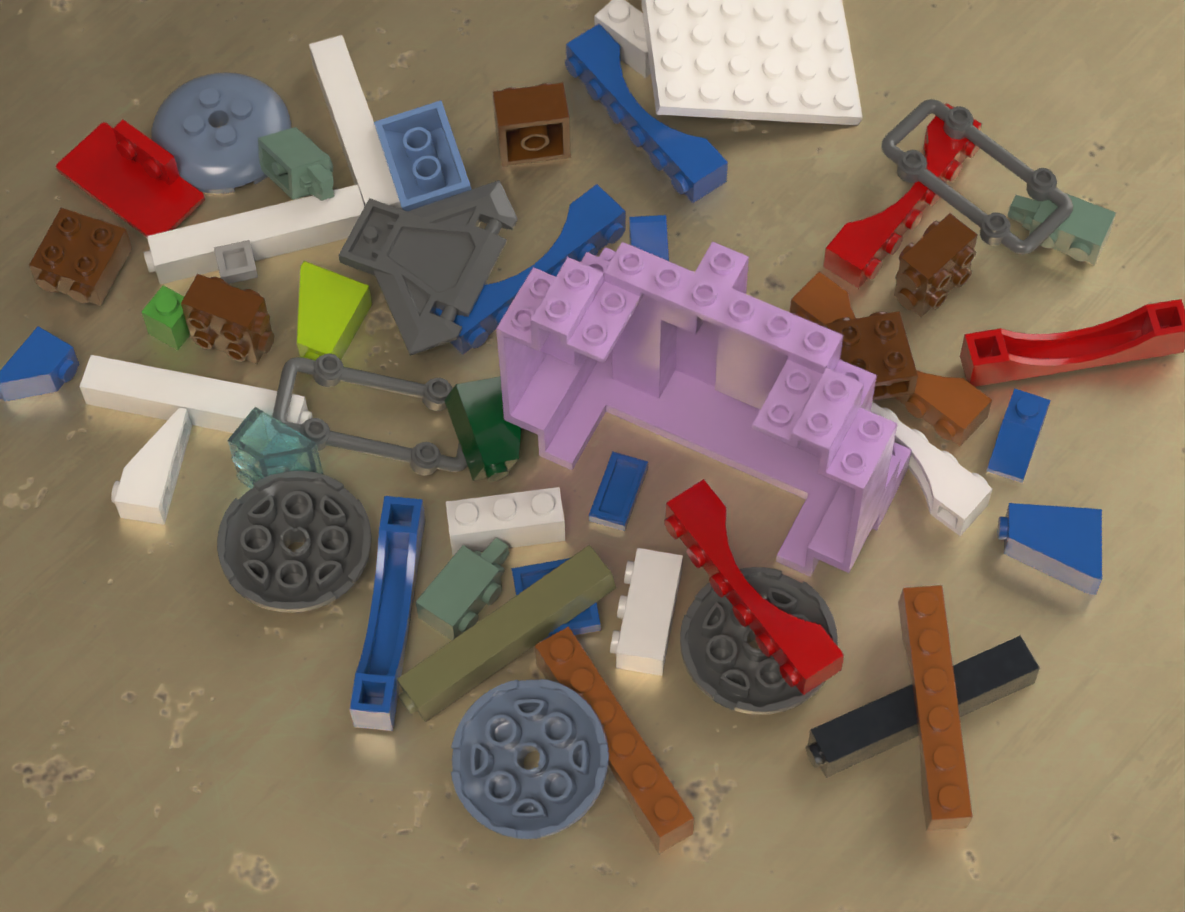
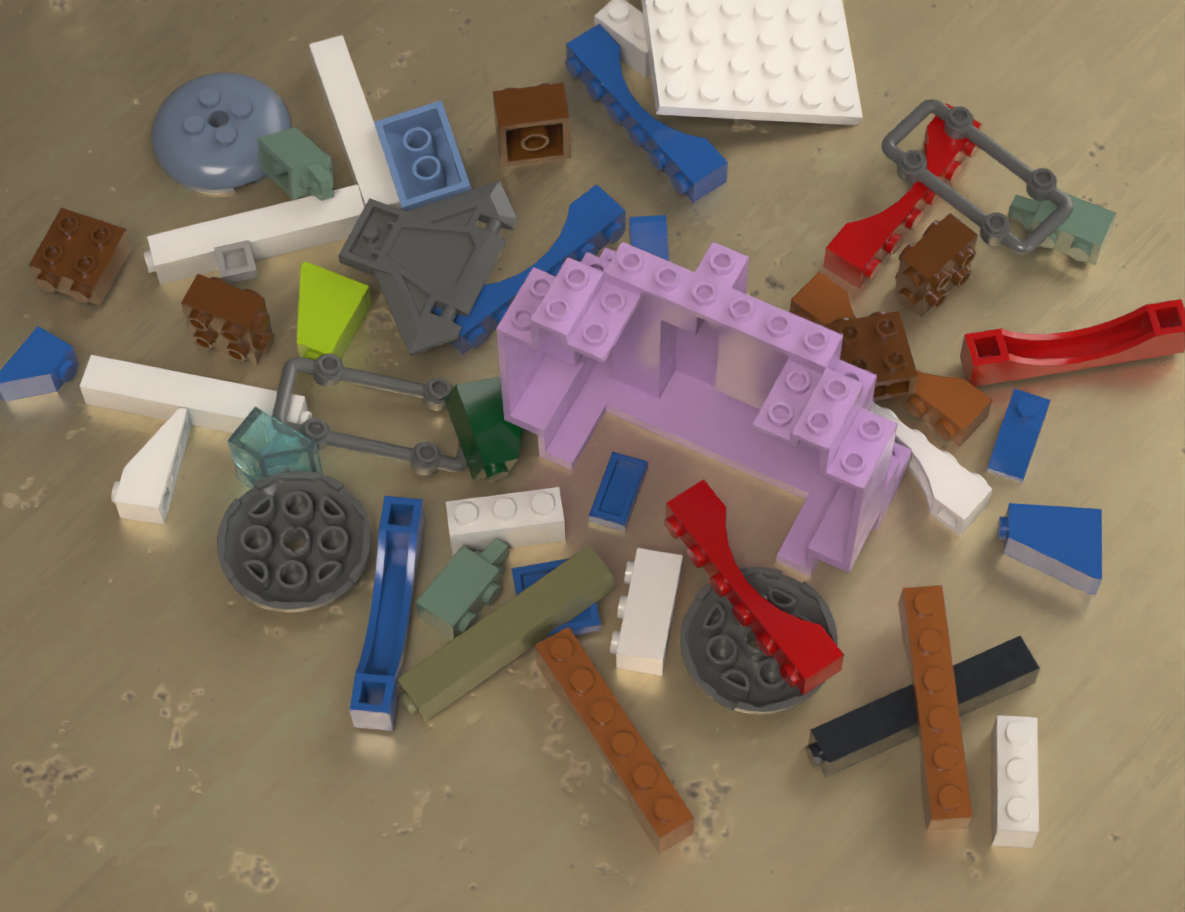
red bracket [56,119,205,238] -> none
bright green brick [142,285,190,350] -> none
sand blue brick [451,679,609,839] -> none
none -> white brick [991,715,1039,848]

